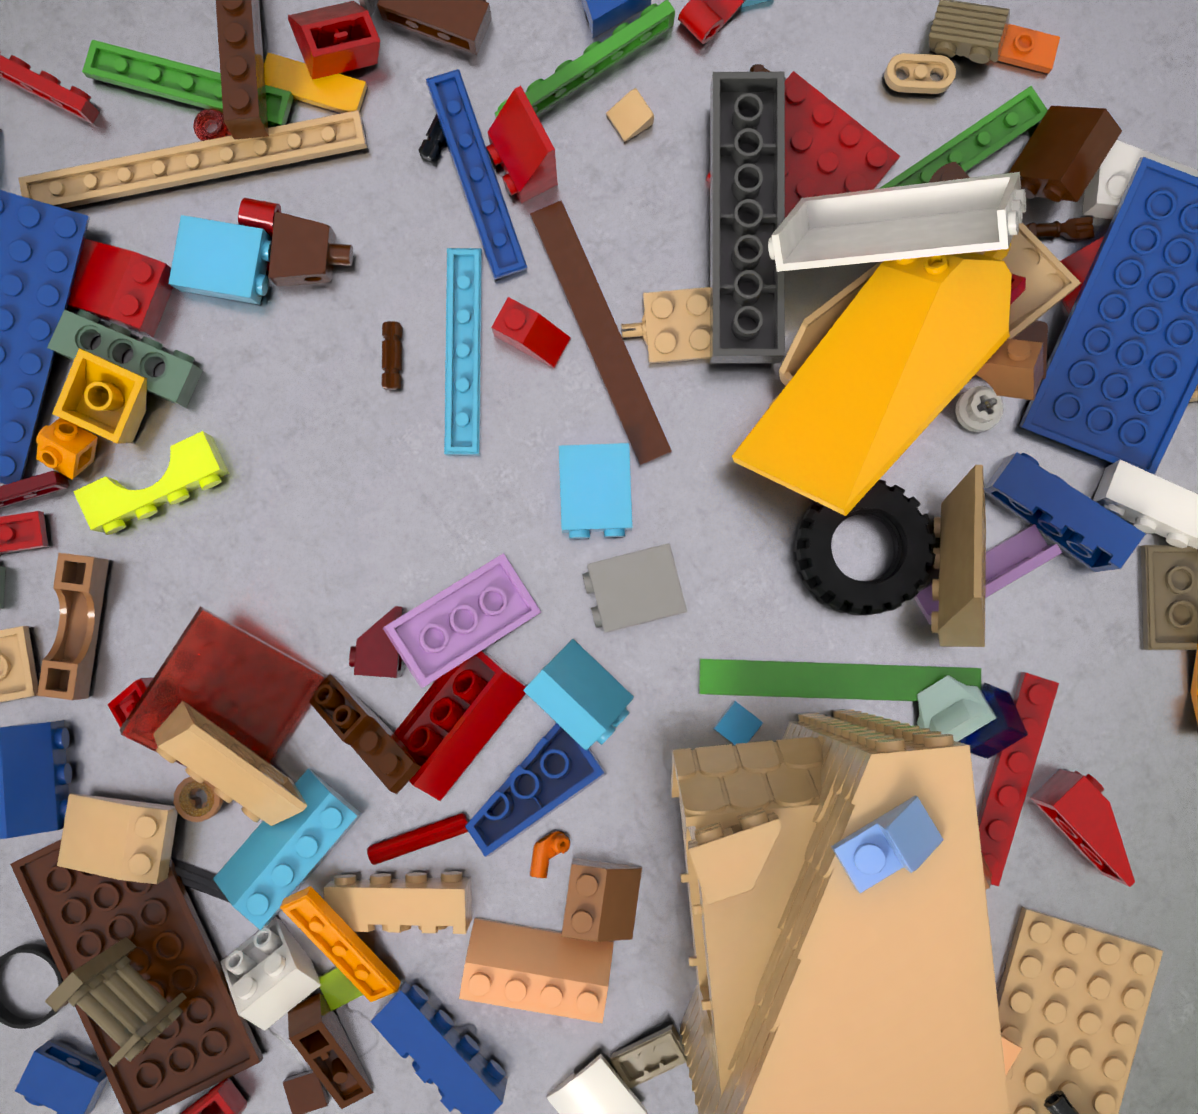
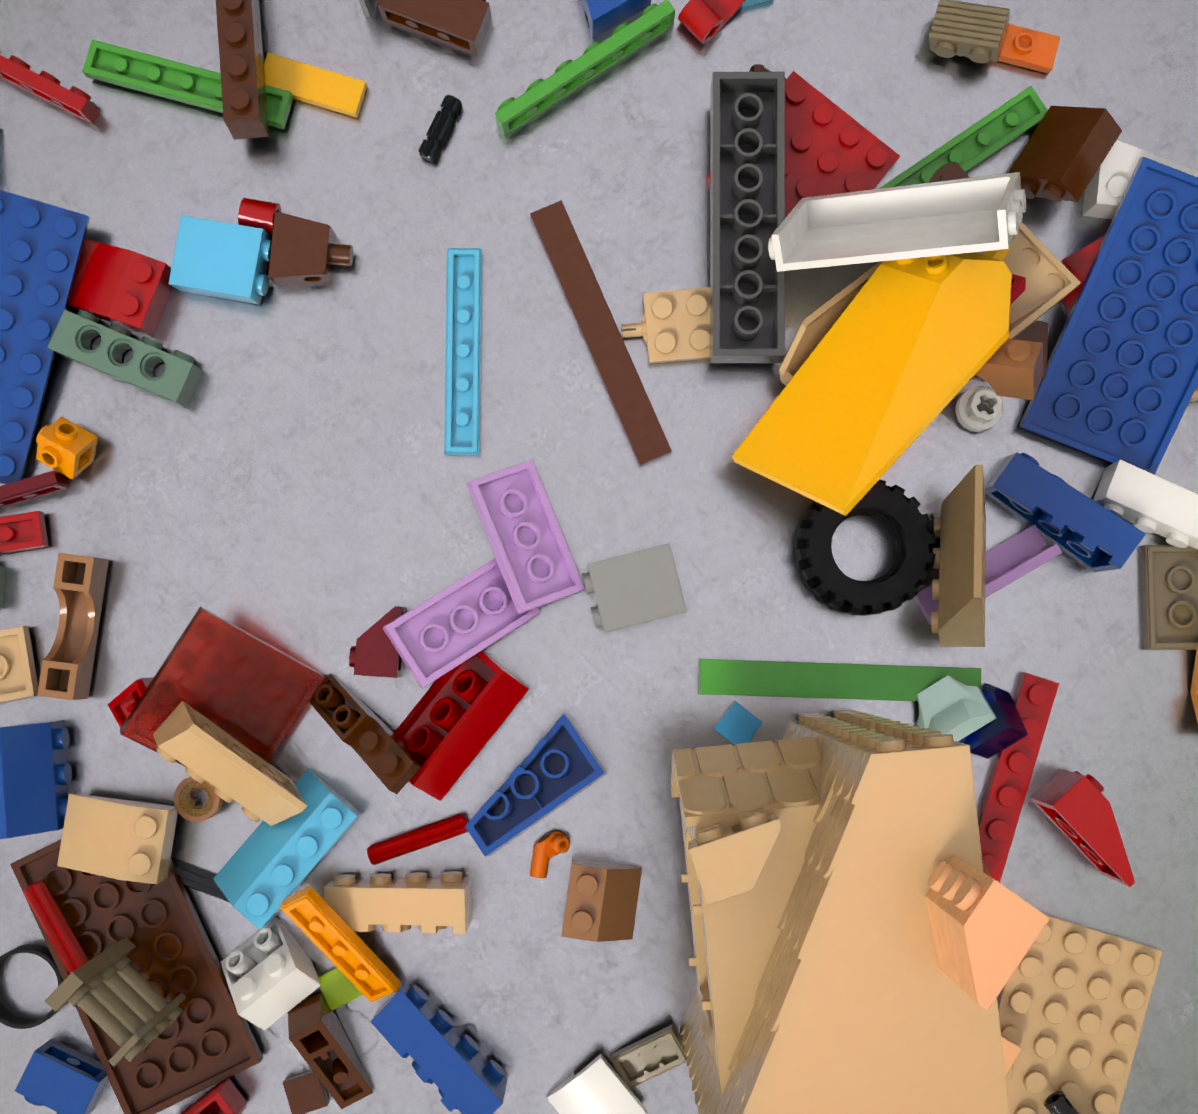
tan plate [18,110,367,208] -> none
yellow slope [52,348,147,444] -> none
neon yellow arch [73,431,229,535] -> none
clear red plate [193,109,229,141] -> none
red slope [288,0,380,80] -> none
reddish brown axle [381,321,402,390] -> none
blue tile [426,69,527,280] -> none
light nougat slope [459,918,614,1023] -> none
red slope [486,86,558,203] -> none
red slope [491,297,571,369] -> none
medium azure brick [523,639,634,750] -> none
medium azure brick [559,443,633,539] -> none
tan slope [606,88,654,142] -> none
light blue slope [831,795,944,893] -> none
tan plate [884,53,956,94] -> none
reddish brown piece [1025,217,1095,240] -> none
none -> red axle [23,880,89,974]
none -> lavender plate [466,460,585,615]
none -> light nougat slope [925,855,1050,1011]

